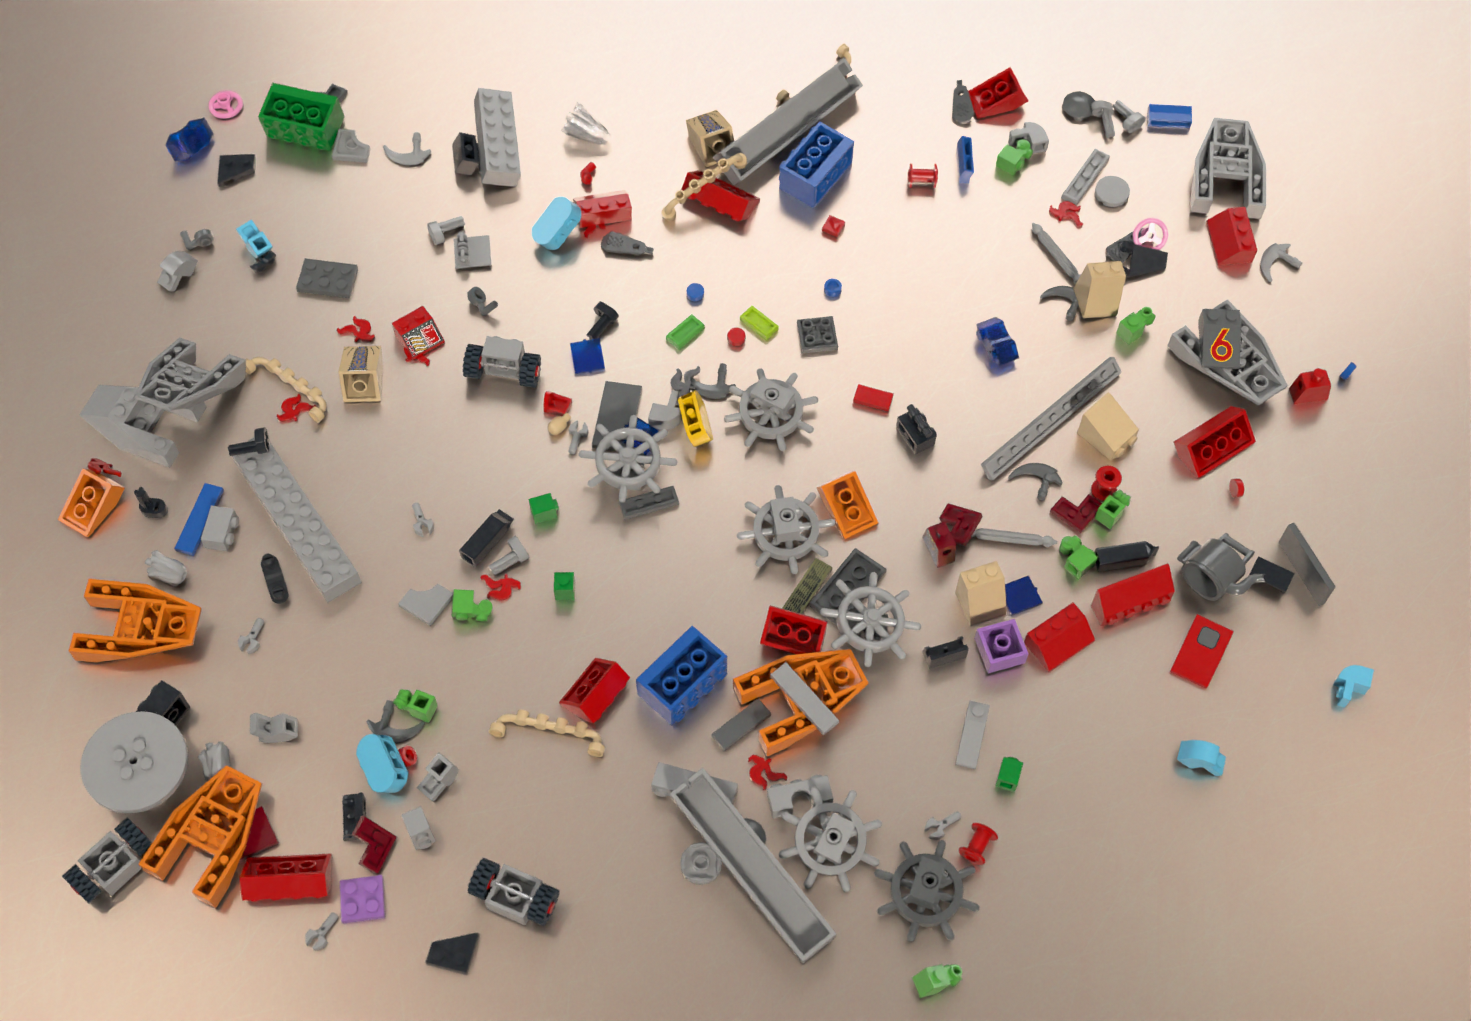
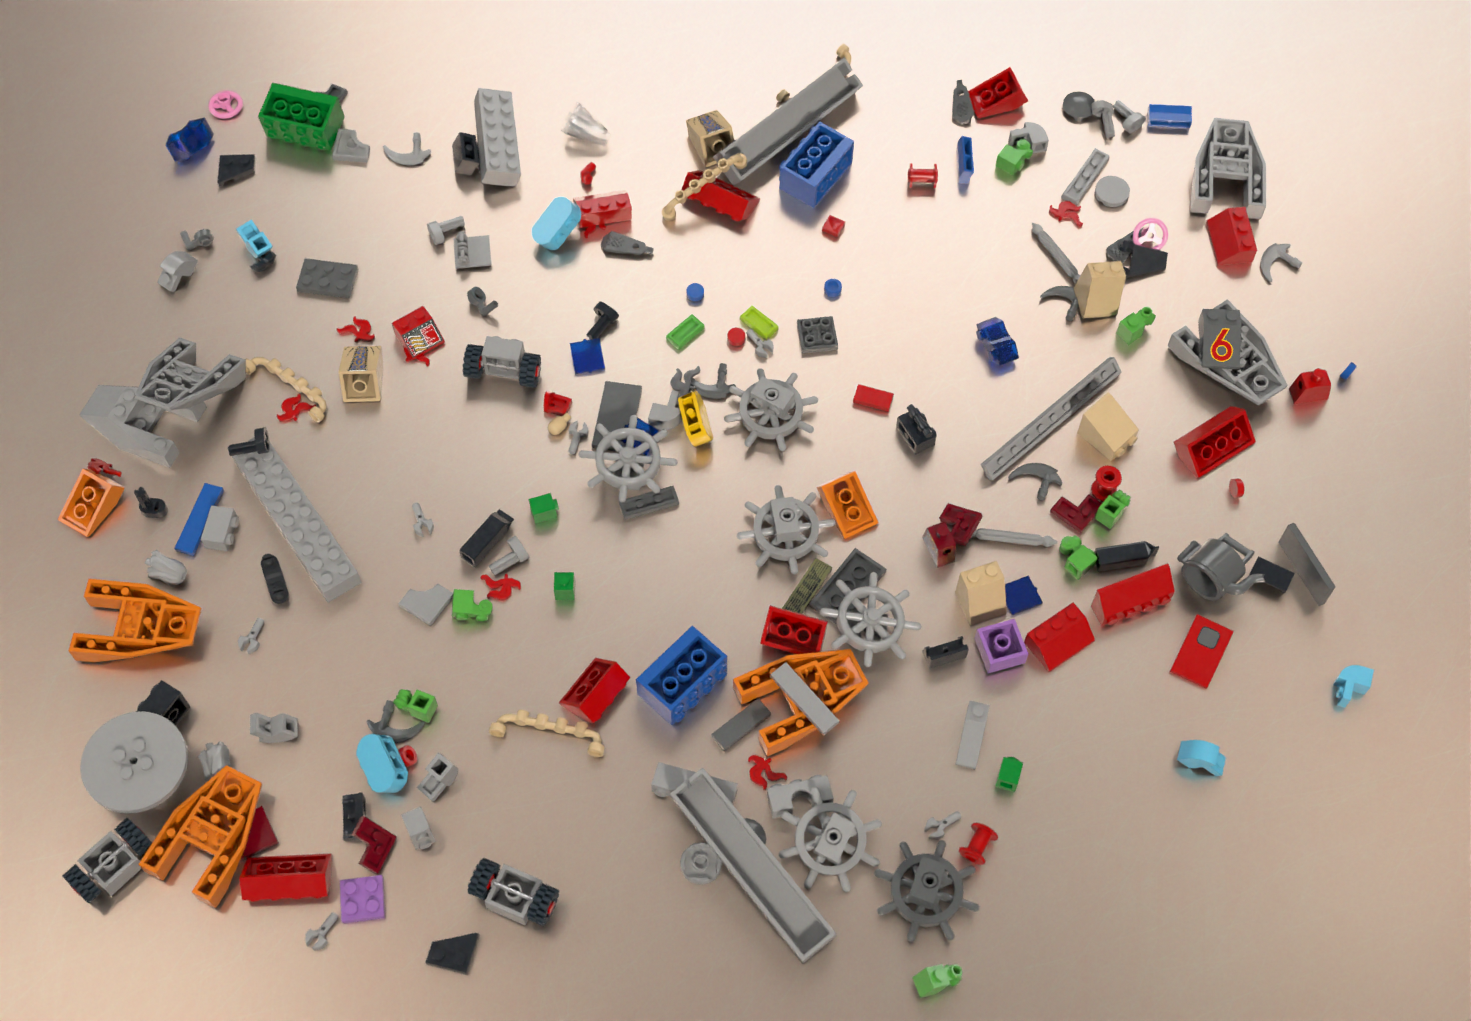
none -> light grey bar [746,329,774,358]

